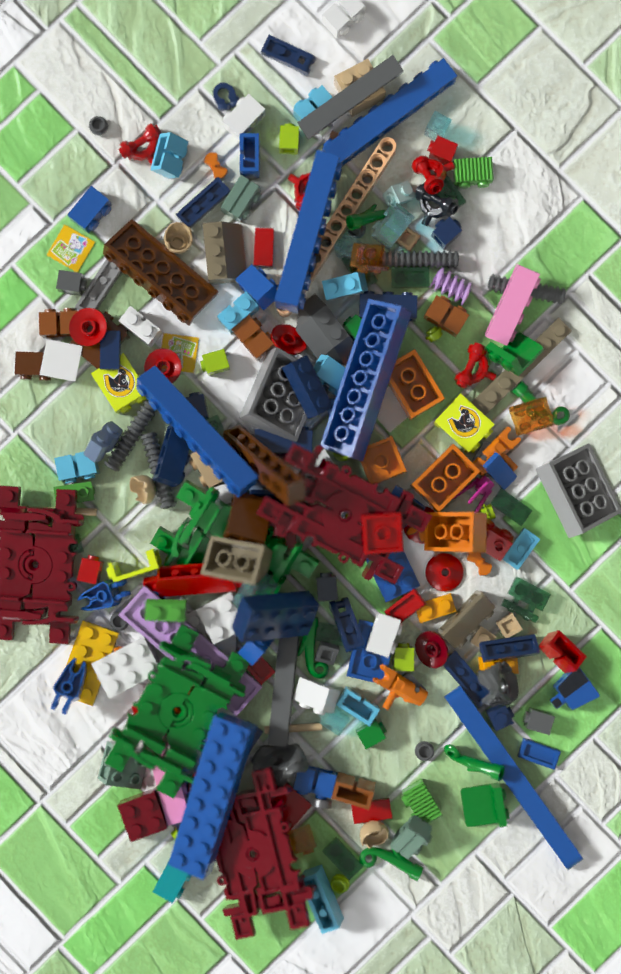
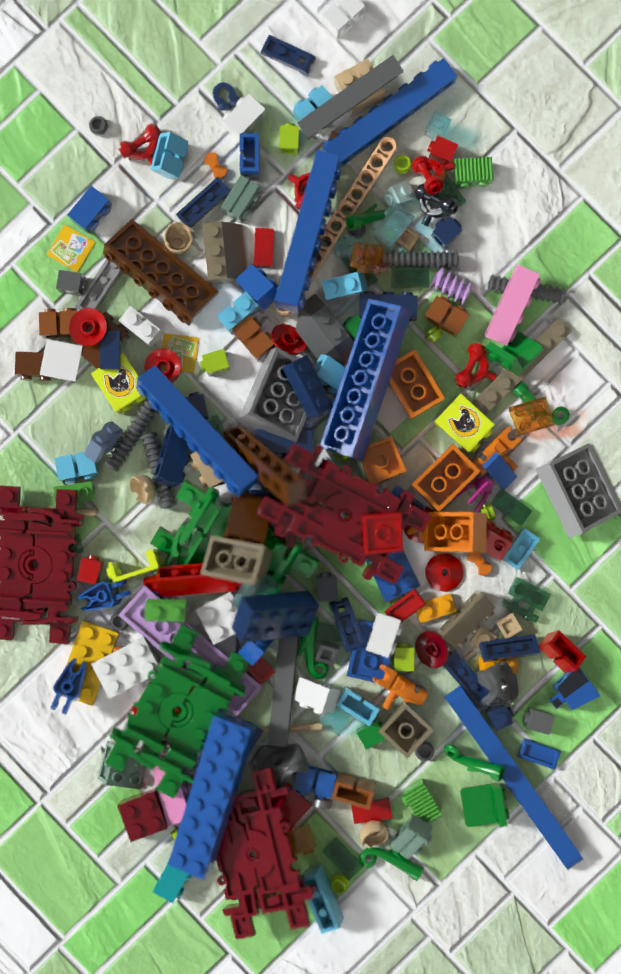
none -> dark tan slope [379,700,434,759]
none -> lime plate [393,155,412,174]

